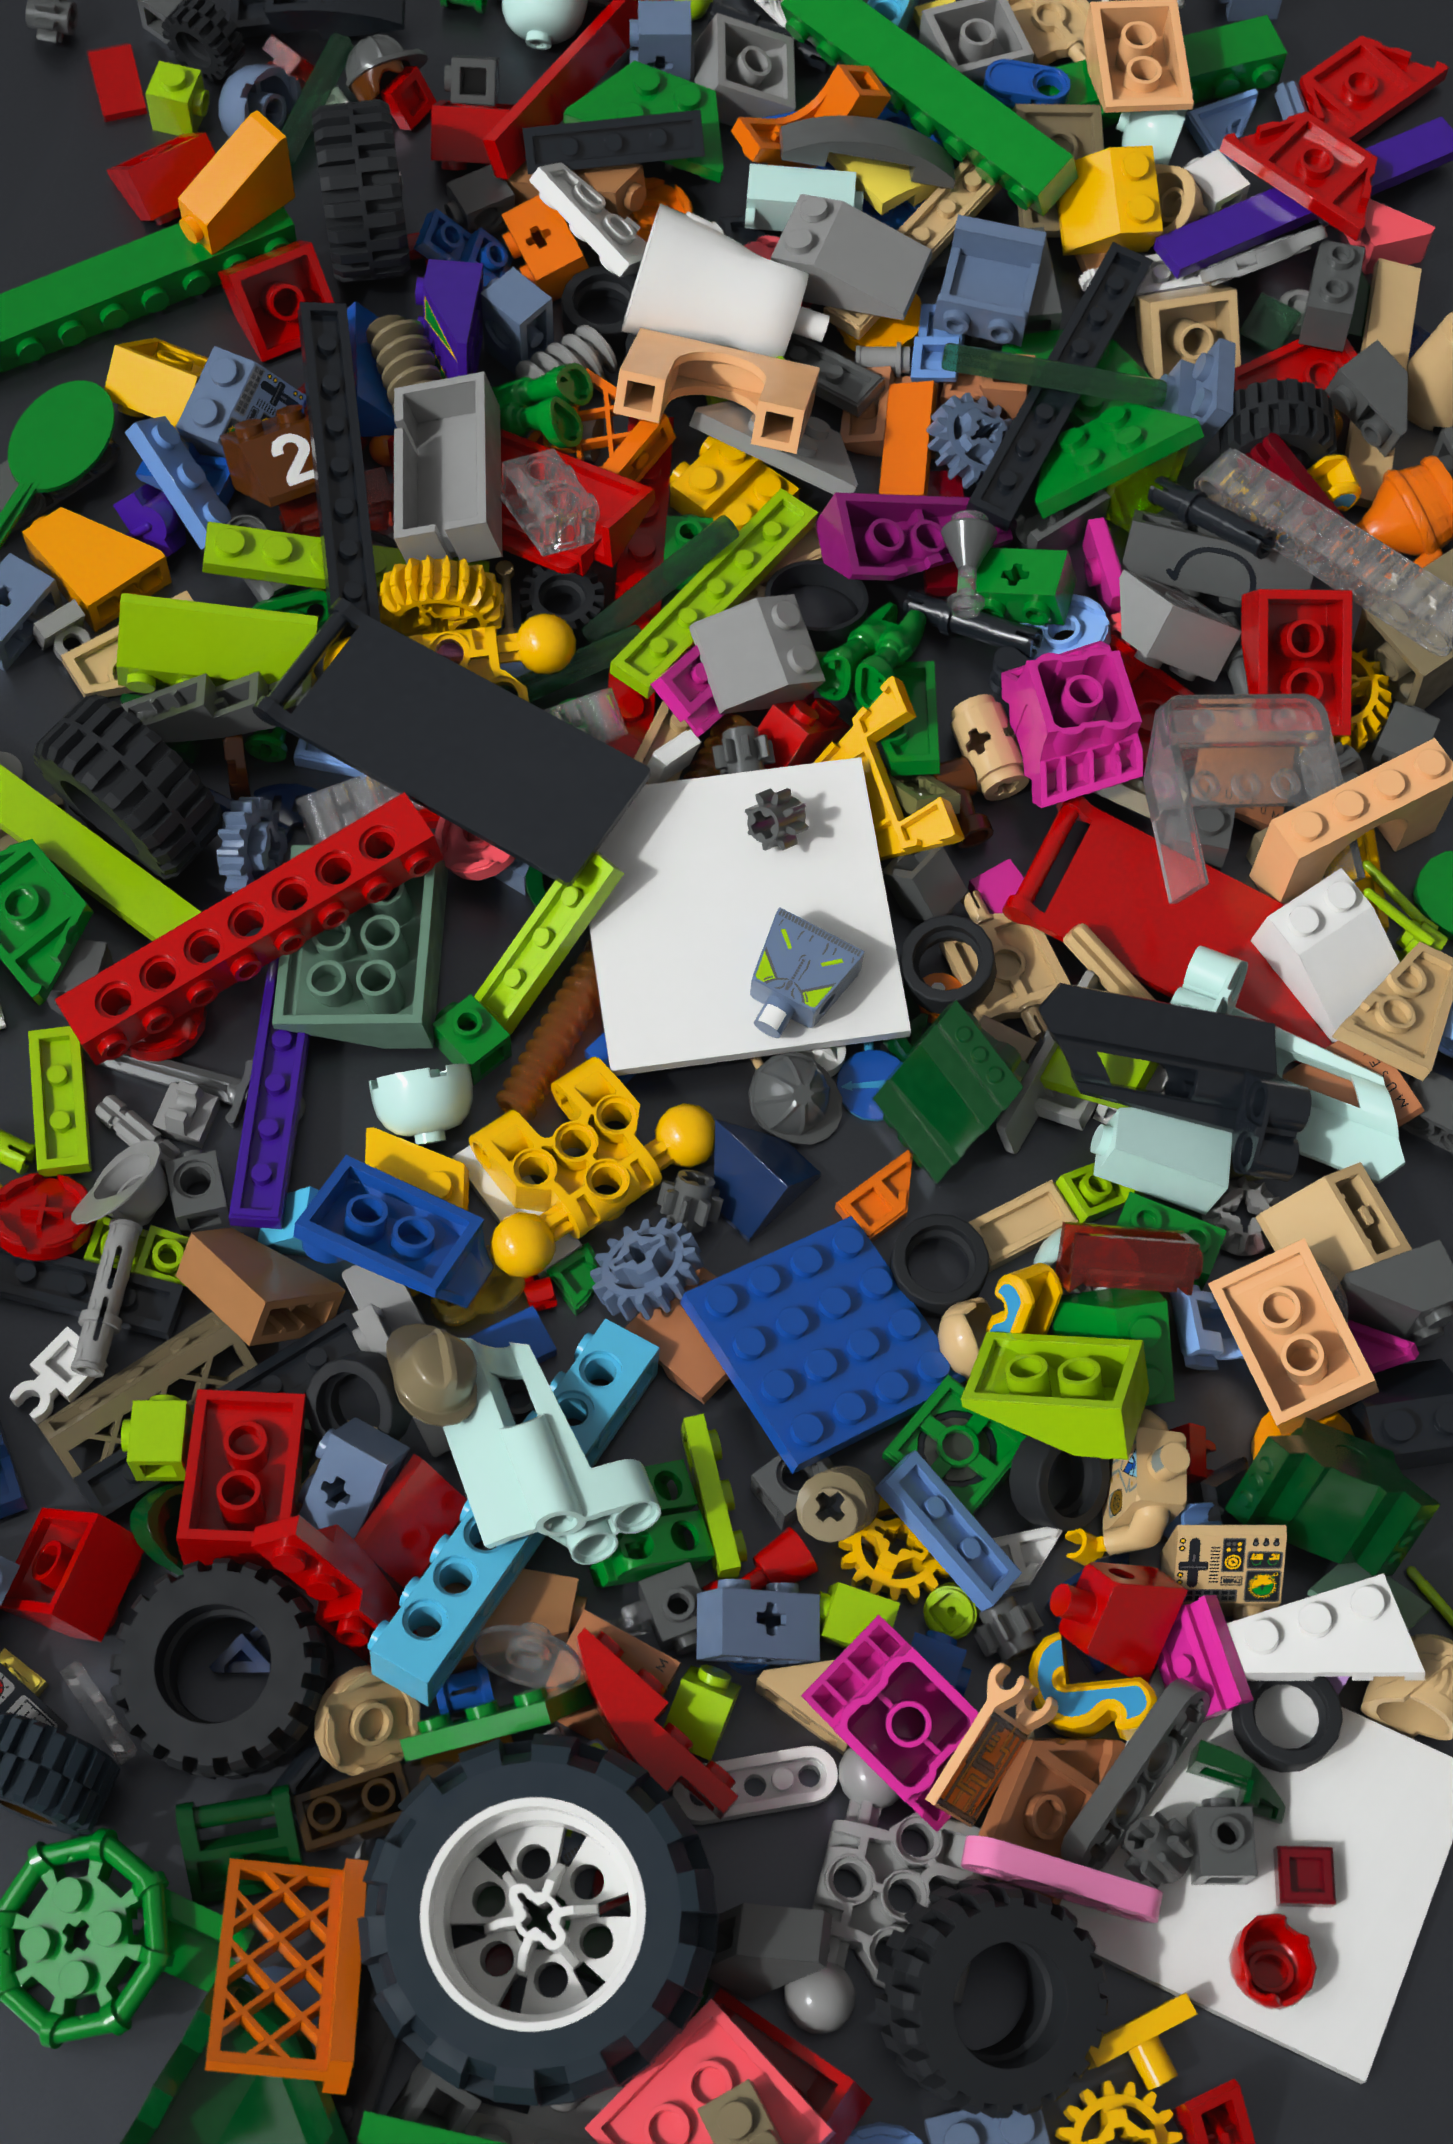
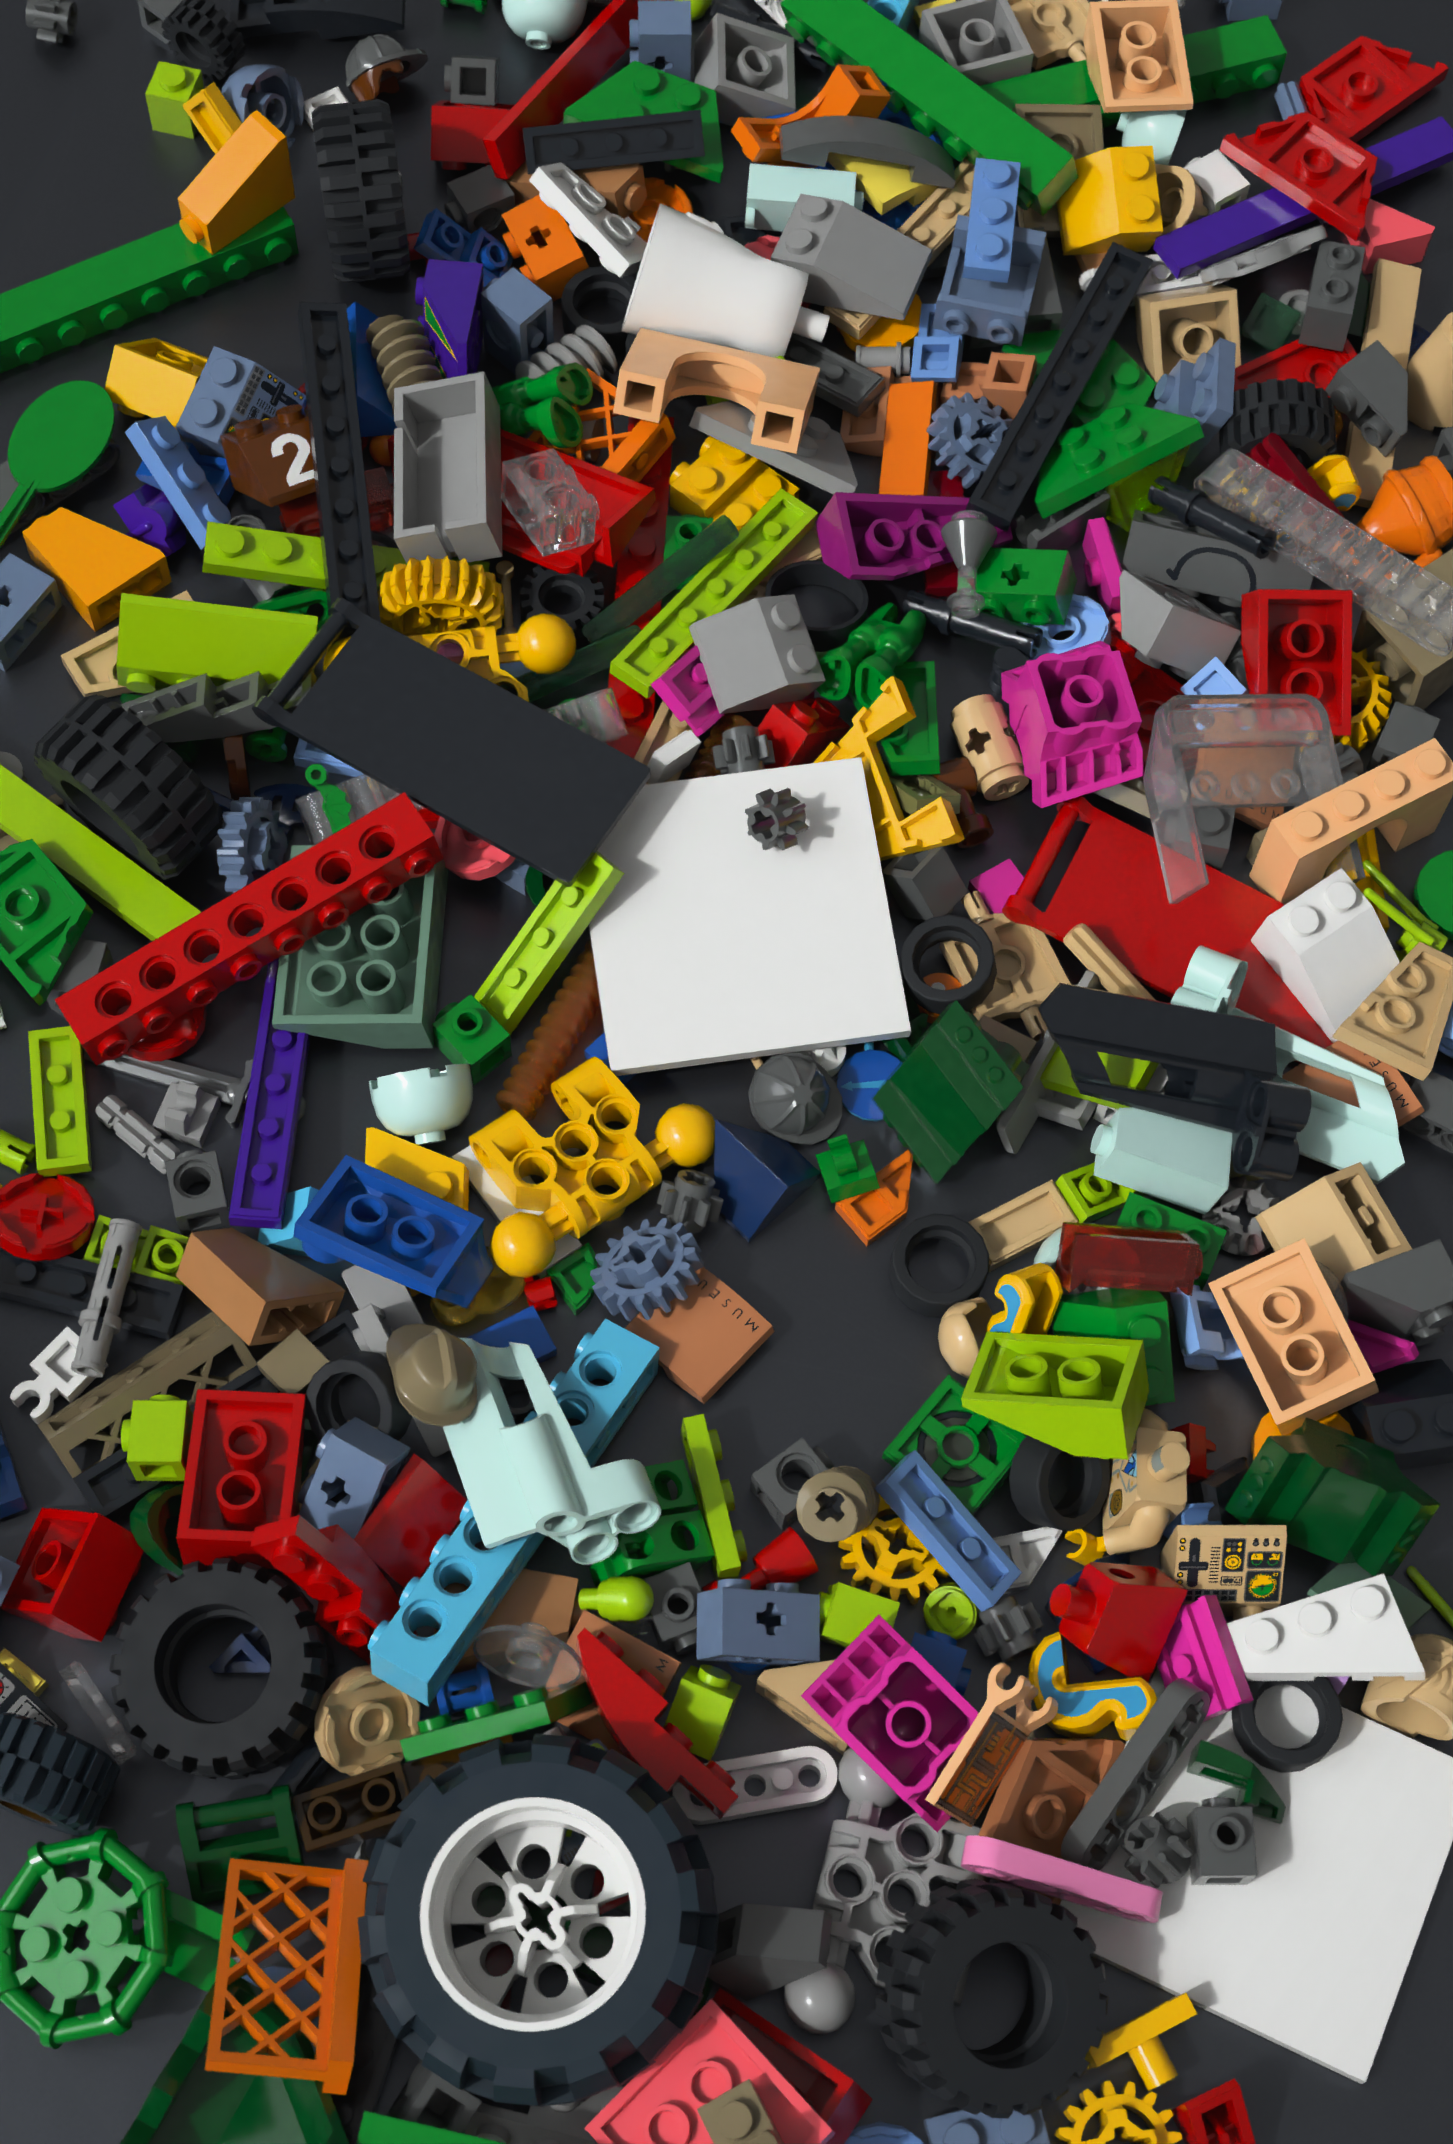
light grey tile [33,599,91,661] -> none
light grey piece [71,1140,170,1226] -> none
red slope [87,43,147,122] -> none
red slope [107,132,216,225] -> none
red slope [218,240,335,362] -> none
clear red tile [262,35,321,86] -> none
clear green axle [281,33,354,169] -> none
red tile [377,66,437,130] -> none
blue plate [680,1216,967,1474] -> none
sand blue torso [750,907,865,1038] -> none
clear green axle [941,343,1167,408] -> none
blue piece [983,59,1071,108] -> none
light blue tile [1184,88,1258,162] -> none
red hair [1229,1913,1317,2010] -> none
dark red tile [1273,1846,1336,1908] -> none
none -> yellow tile [182,82,242,154]
none -> dark tan tile [257,1329,330,1395]
none -> green piece [305,764,353,834]
none -> lime cylinder [578,1577,654,1621]
none -> green tile [816,1134,880,1204]
none -> medium blue plate [962,158,1021,283]
none -> light blue tile [1180,657,1249,715]

